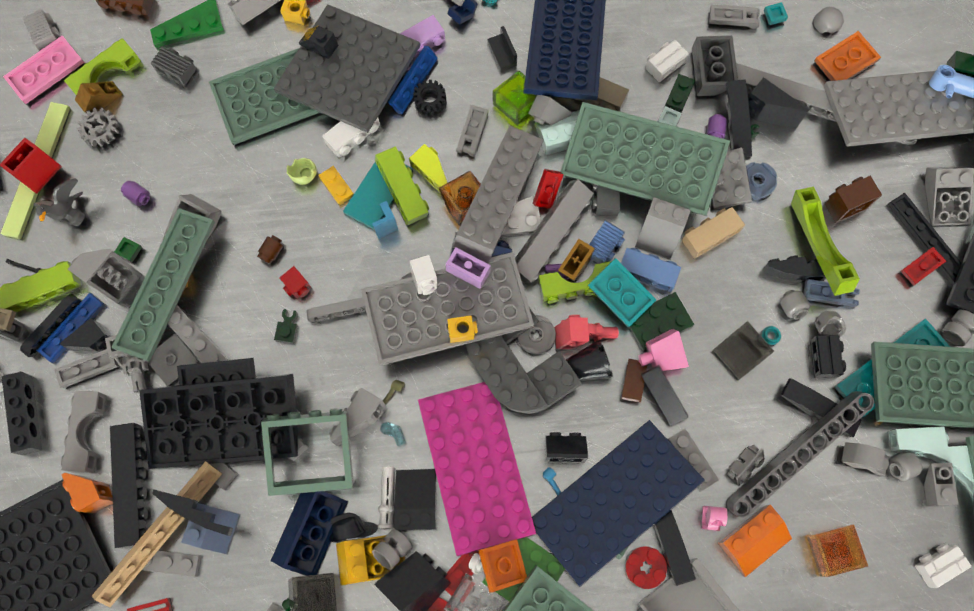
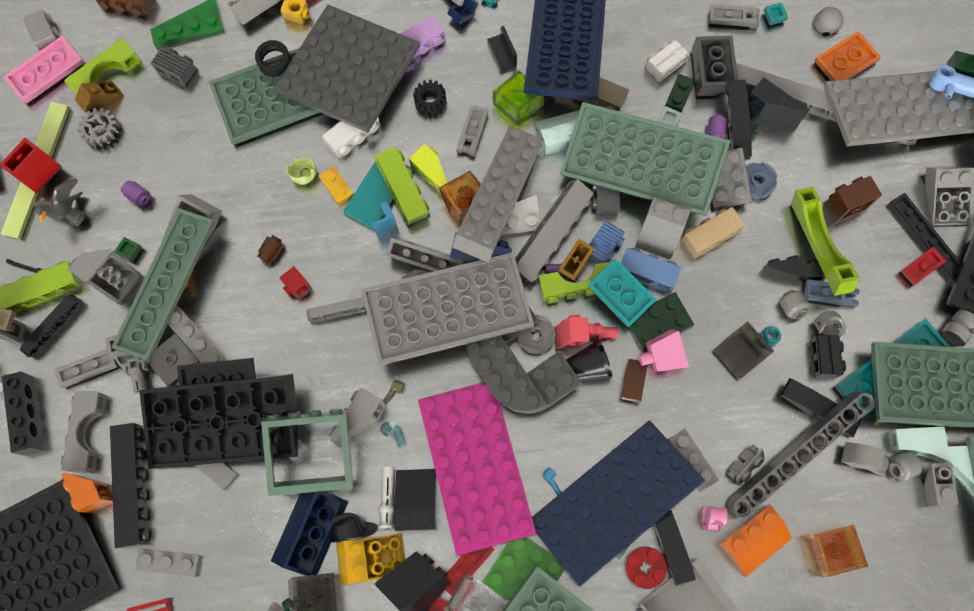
blue tile [37,293,106,363] -> none
black slope [60,318,111,351] -> none
tan plate [92,461,222,607] -> none
black slope [152,489,233,536] -> none
sand blue slope [181,503,240,554] -> none
dark green plate [274,309,298,344] -> none
black slope [299,26,339,59] -> none
light grey wheel [372,529,412,570] -> none
blue tile [388,46,438,114] -> none
white brick [410,255,437,295] -> none
lavender brick [446,247,491,289] -> none
yellow brick [447,316,478,343] -> none
white plate [469,553,484,574] -> none
orange plate [478,539,527,593] -> none
light grey slope [528,95,572,125] -> none
red plate [533,169,563,209] -> none
black slope [545,432,588,463] -> none
black tile [641,365,689,426] -> none
white brick [915,543,971,588] -> none
none -> black tyre [255,40,291,77]
none -> light grey brick [386,237,466,272]

